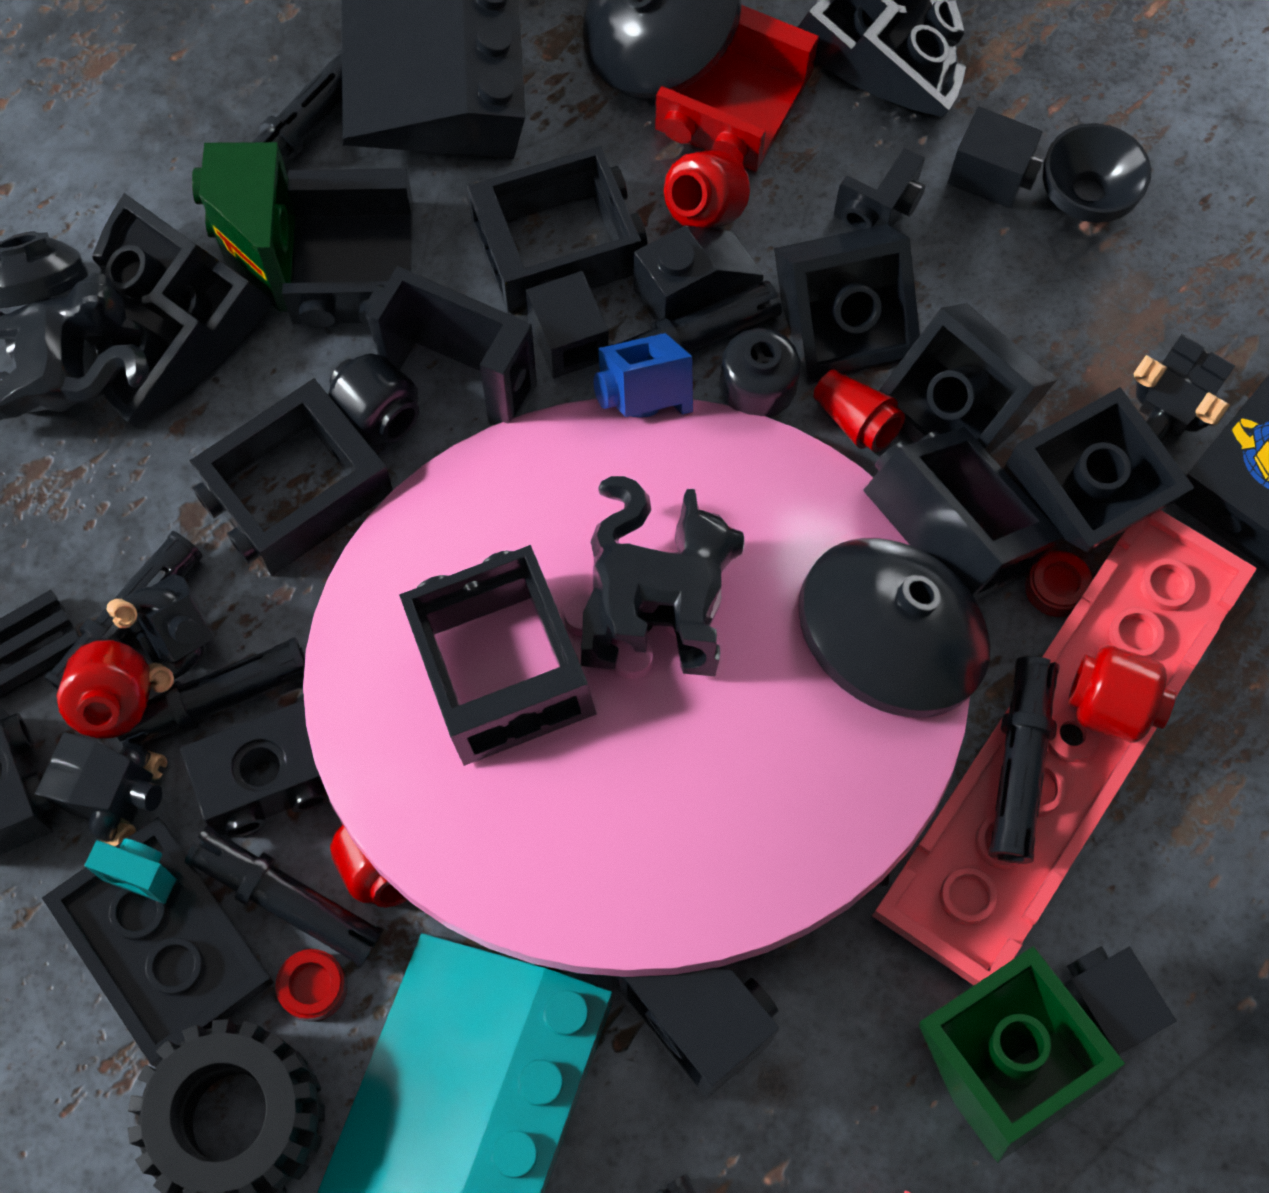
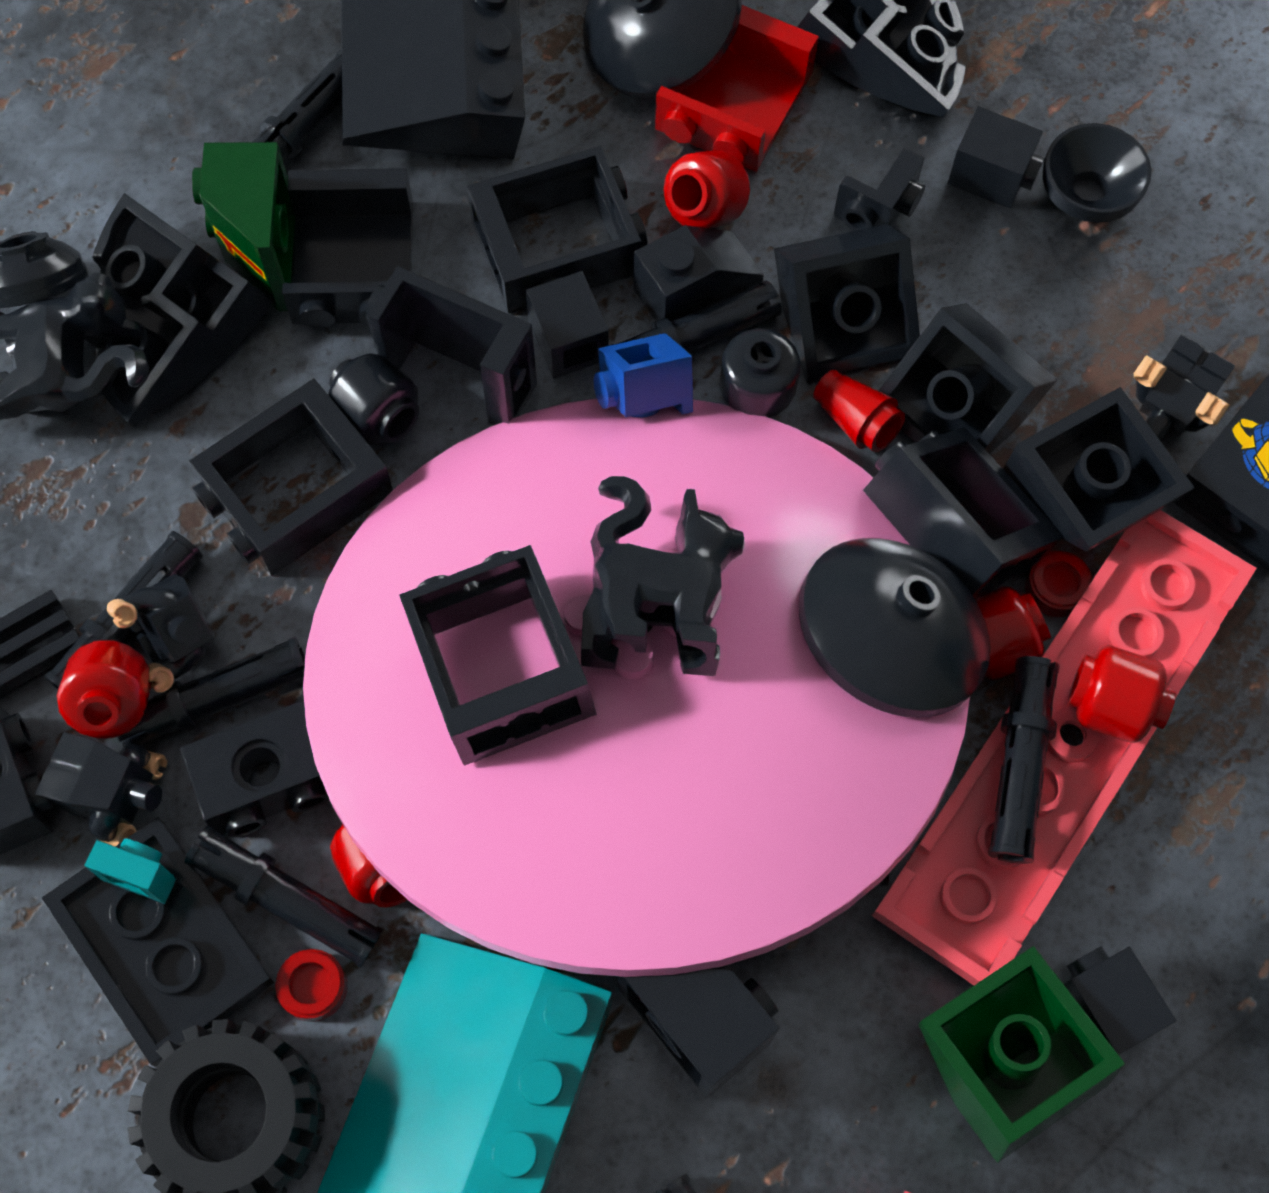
none -> red head [975,586,1051,681]

